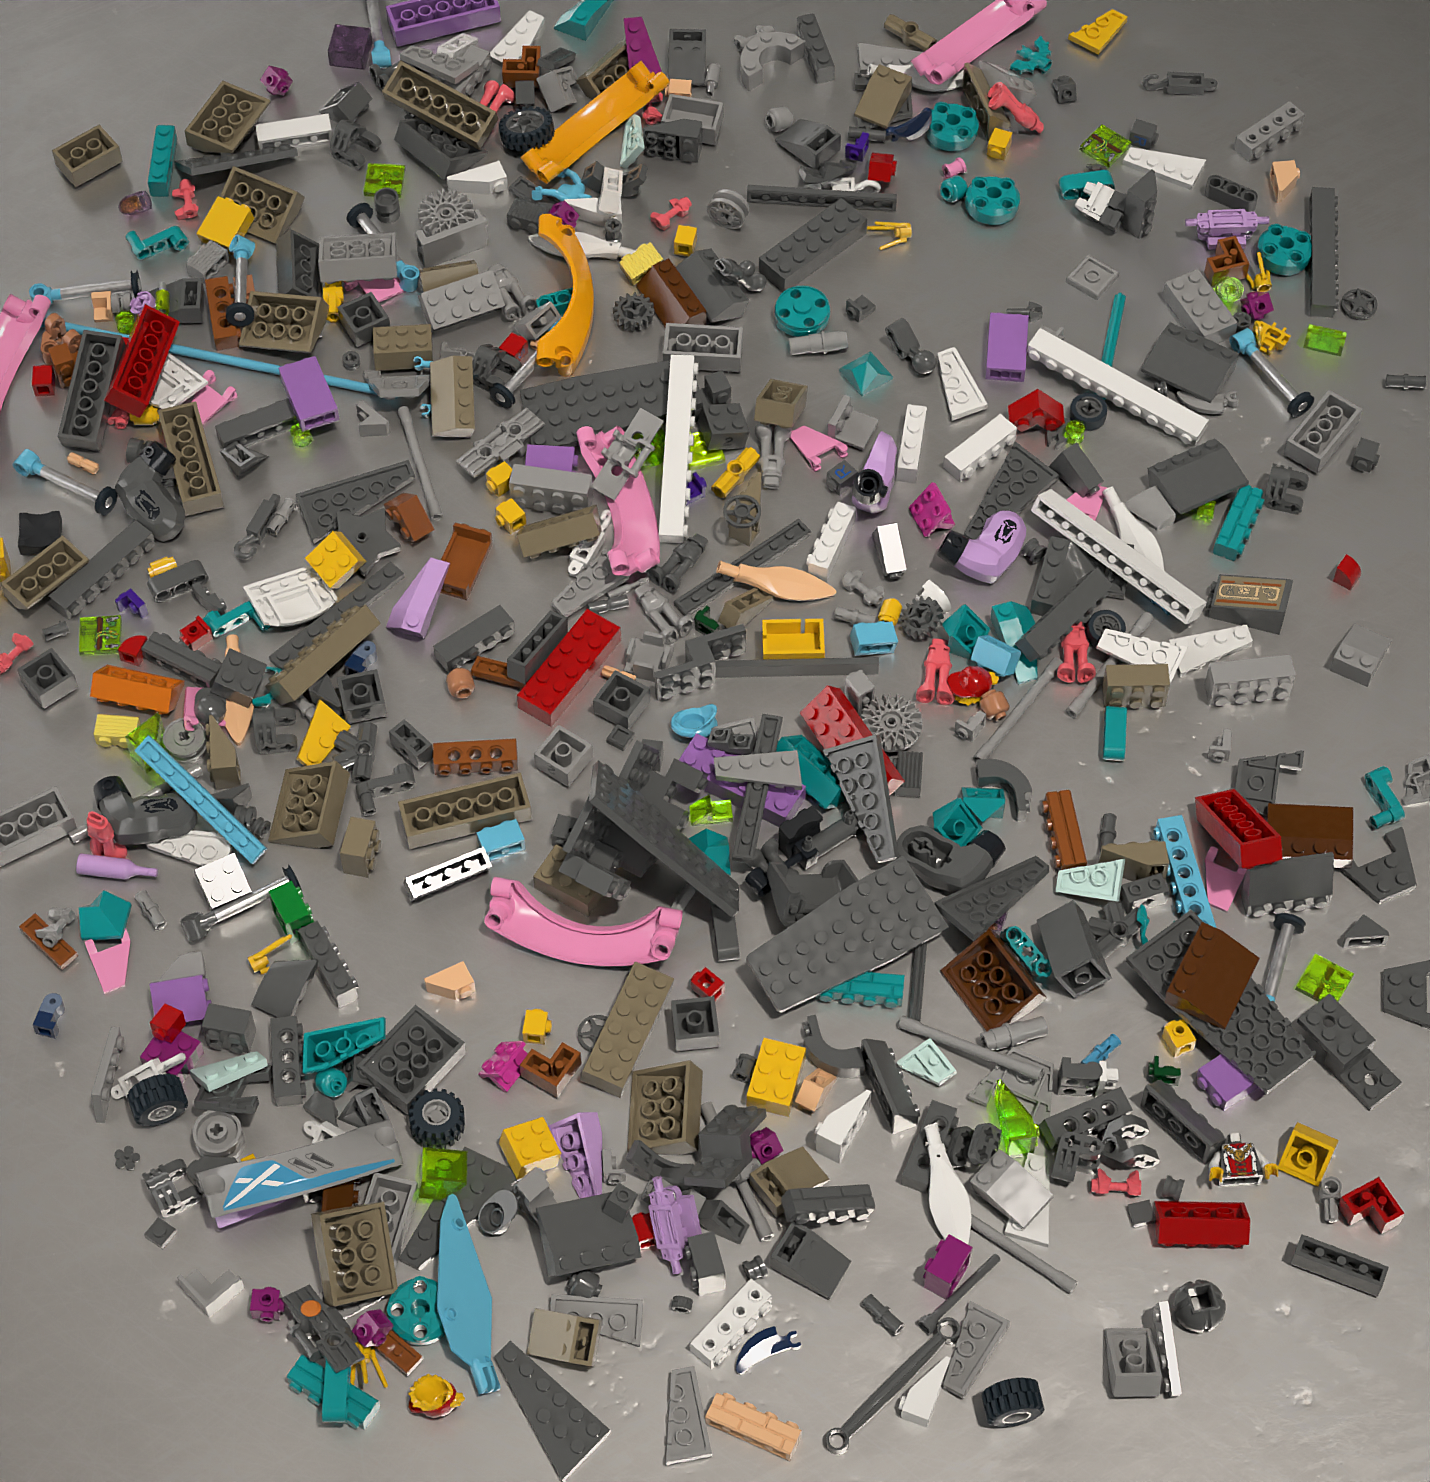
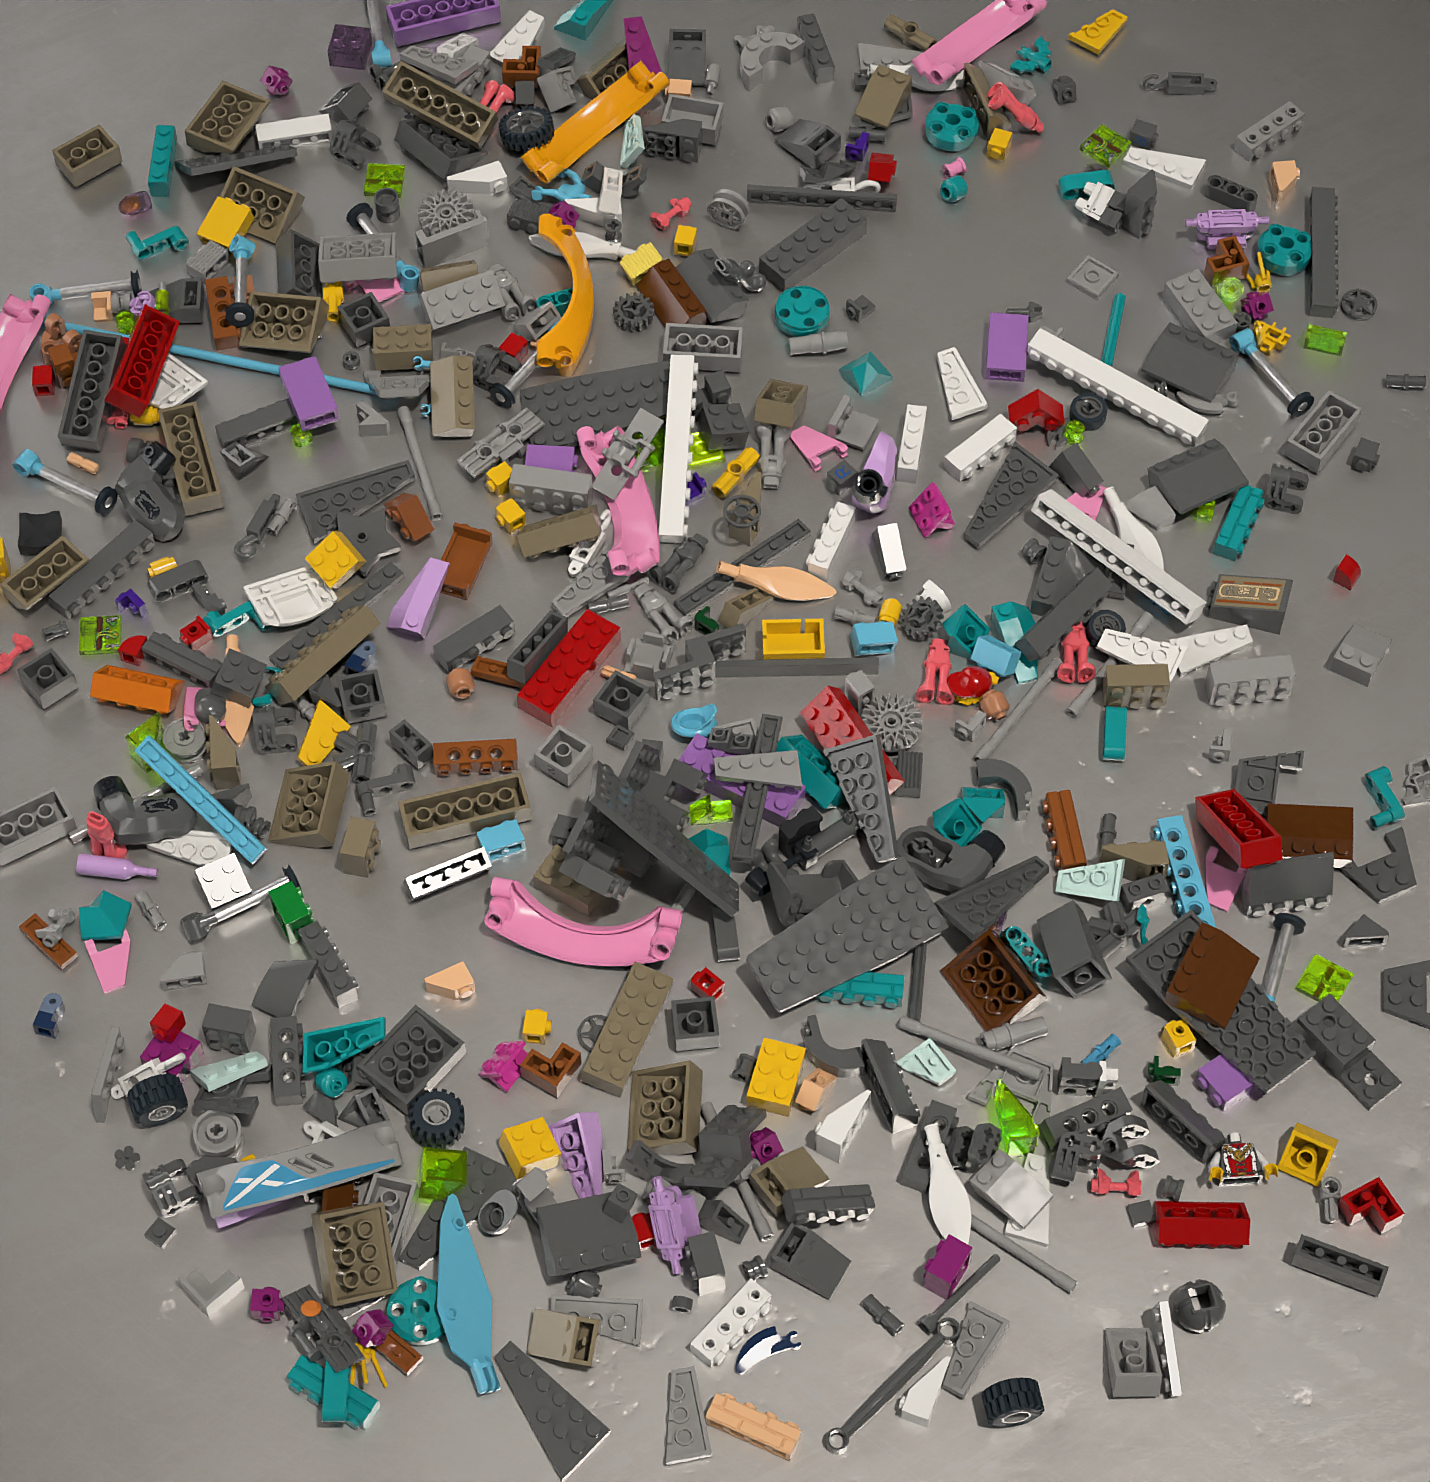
light yellow brick [94,714,141,748] -> none
medium lavender brick [149,974,212,1022] -> none
coral piece [172,179,199,220] -> none
bright pink flag [192,370,238,425] -> none
yellow plant [247,934,292,975] -> none
yellow hair [408,1374,465,1418] -> none
coral piece [642,92,663,125] -> none
yellow plant [867,221,912,250] -> none
dark grey beam [885,318,936,374] -> none
dark blue piece [886,108,932,142] -> none
lavender piece [937,511,1026,583] -> none
teal piece [965,176,1020,225] -> none

